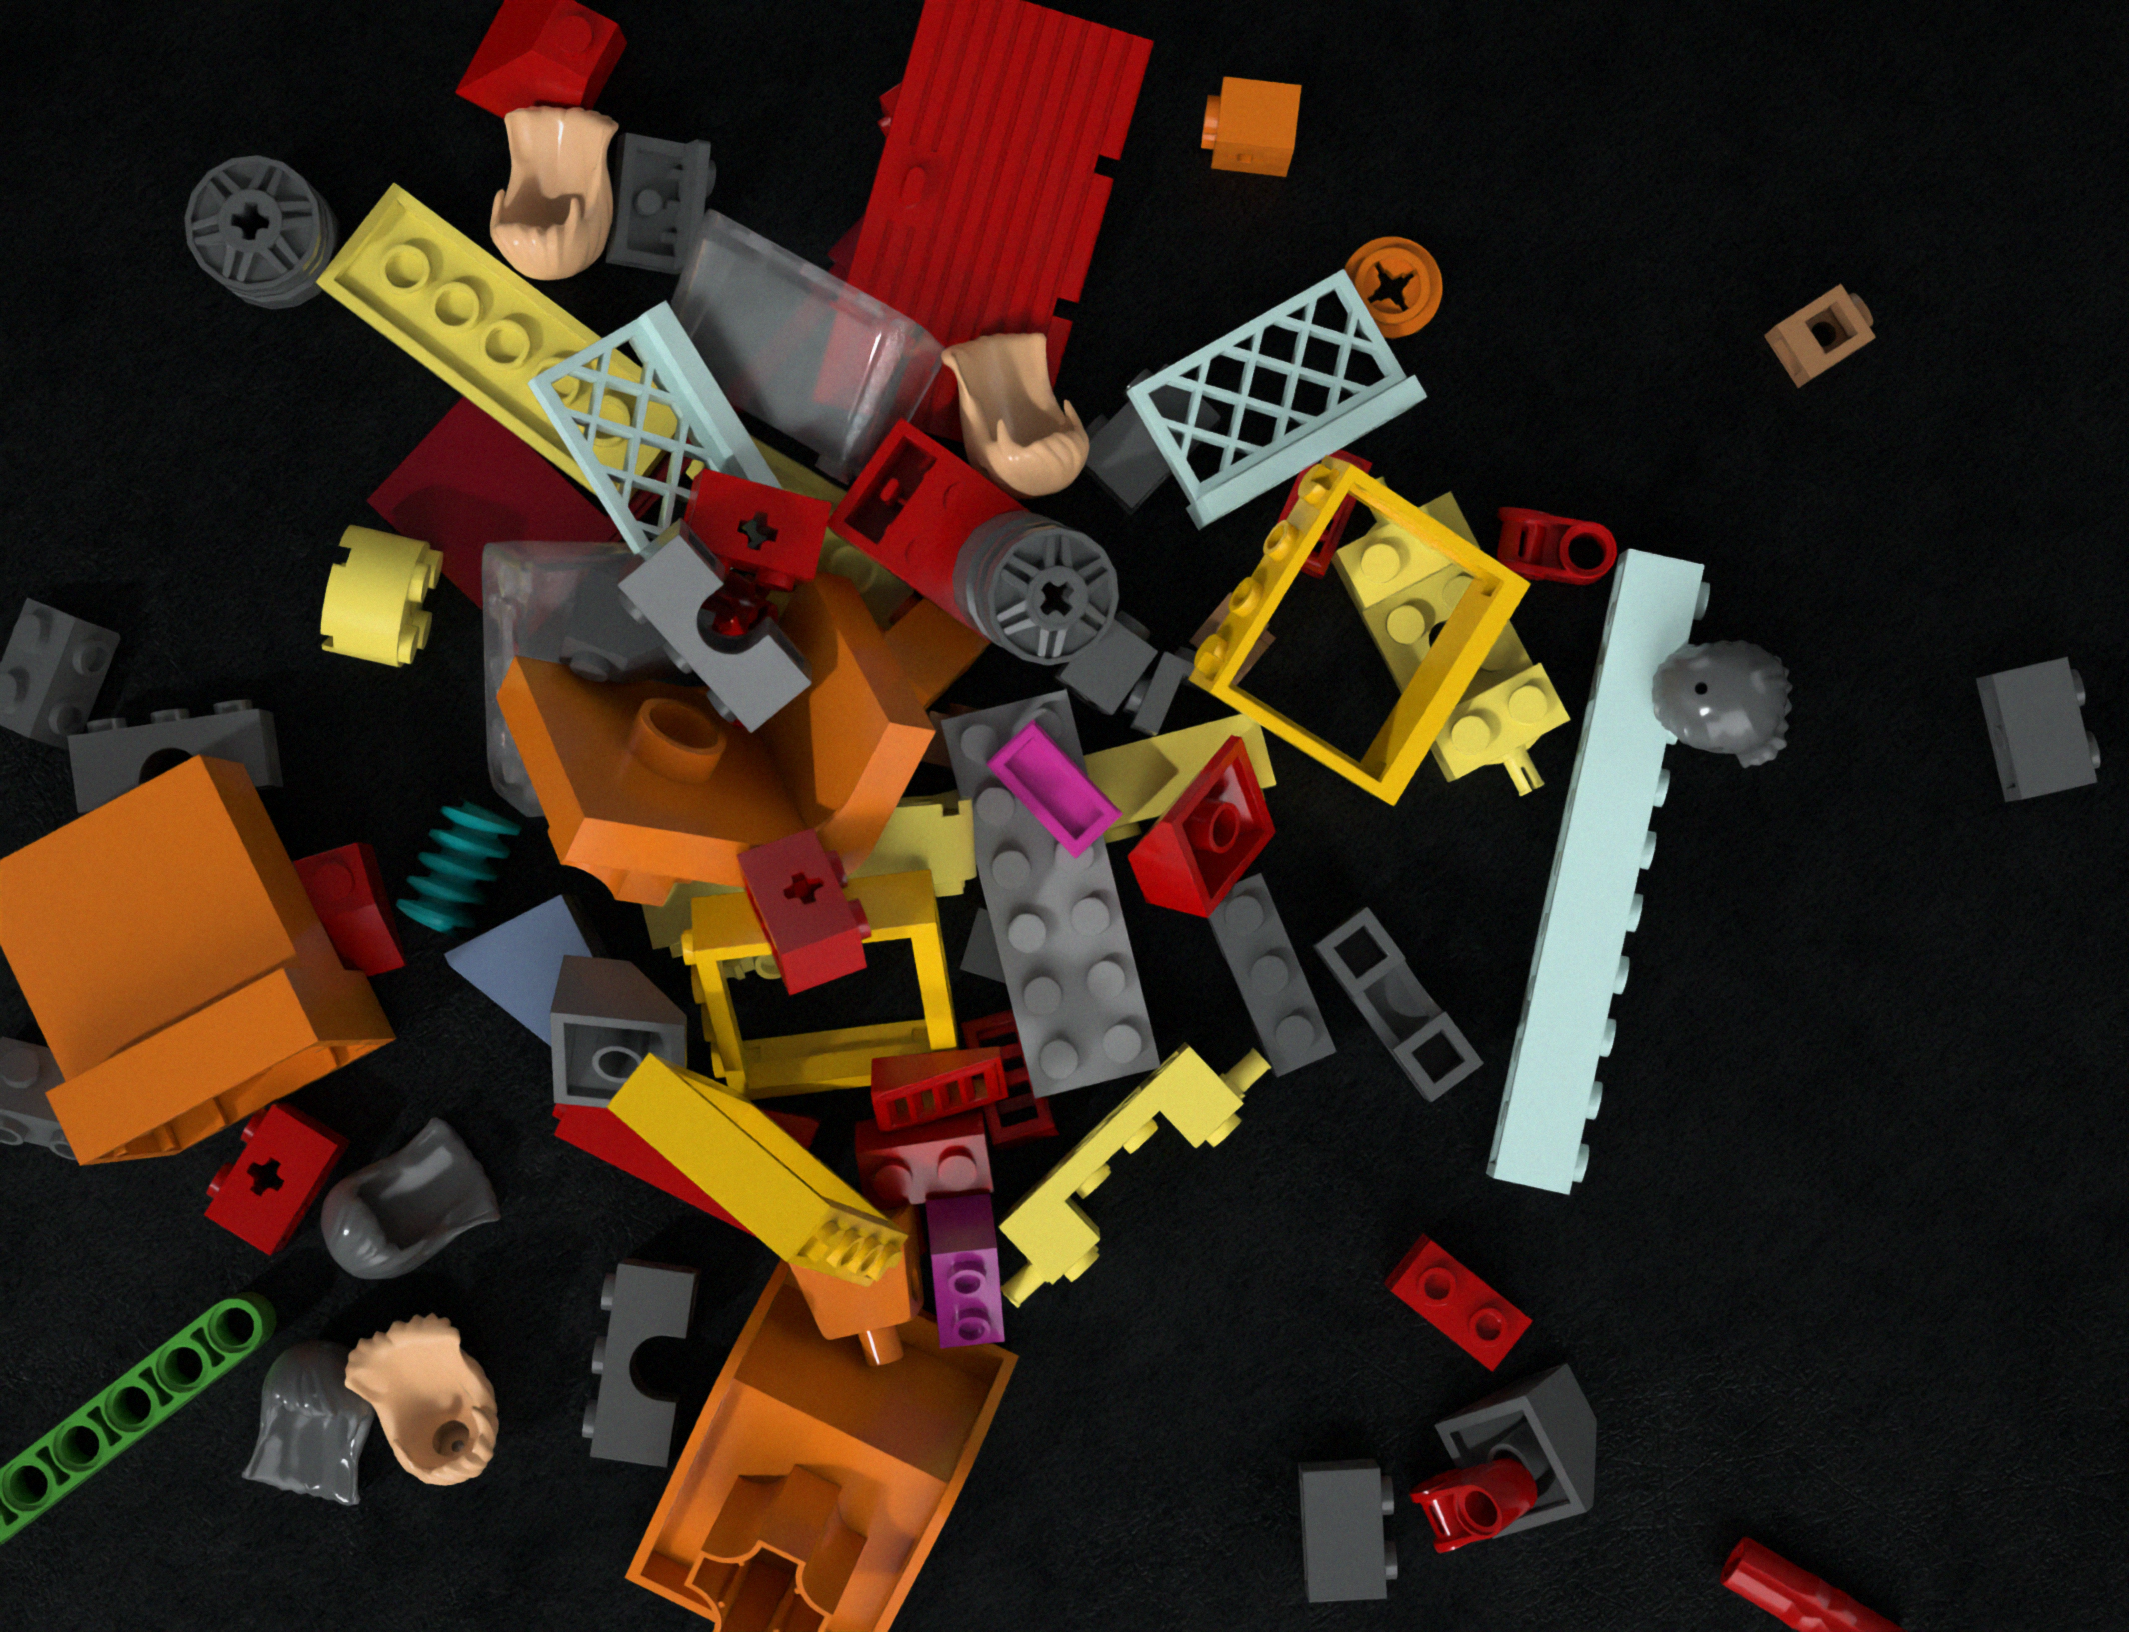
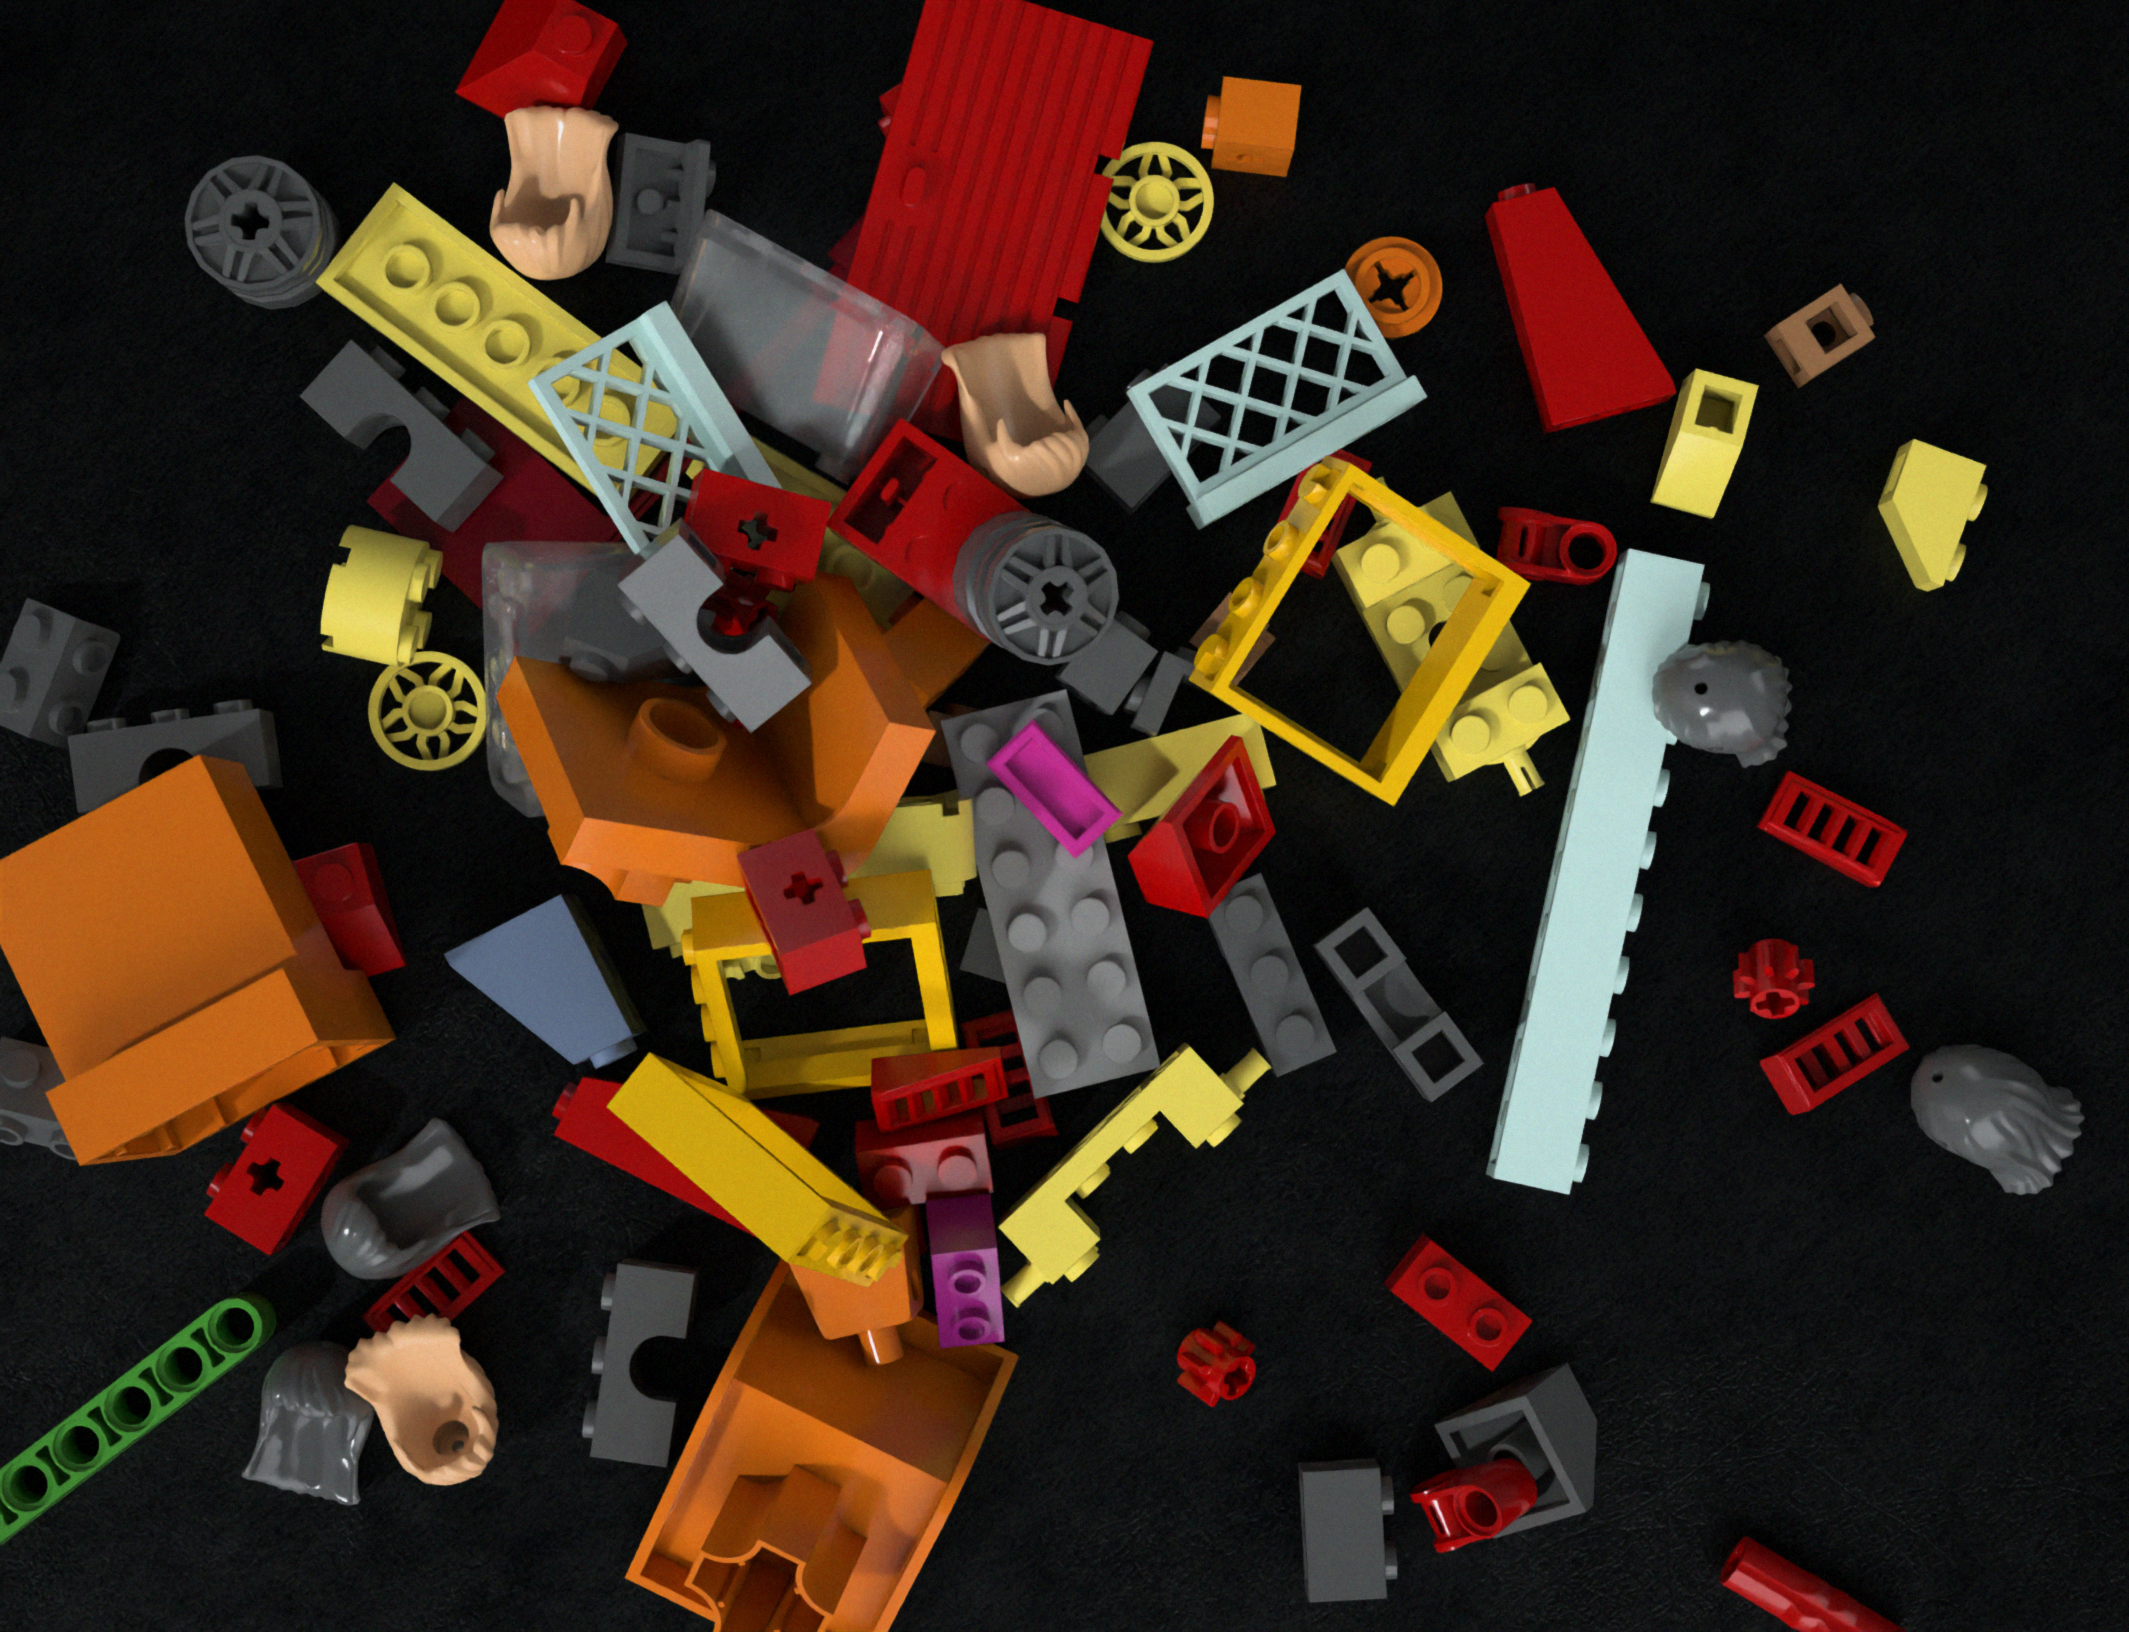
teal piece [395,797,522,941] -> none
dark grey slope [550,955,687,1108] -> none
dark grey brick [1976,657,2100,802] -> none
none -> dark grey arch [300,339,505,533]
none -> red slope [362,1229,506,1333]
none -> light yellow wheel [368,651,490,771]
none -> light yellow wheel [1100,142,1214,263]
none -> red gear [1177,1321,1256,1407]
none -> red slope [1485,183,1676,434]
none -> light yellow slope [1650,369,1759,519]
none -> red gear [1733,939,1815,1019]
none -> red slope [1757,771,1908,887]
none -> red slope [1760,993,1910,1115]
none -> light yellow slope [1878,439,1988,592]
none -> dark grey piece [1911,1044,2085,1195]

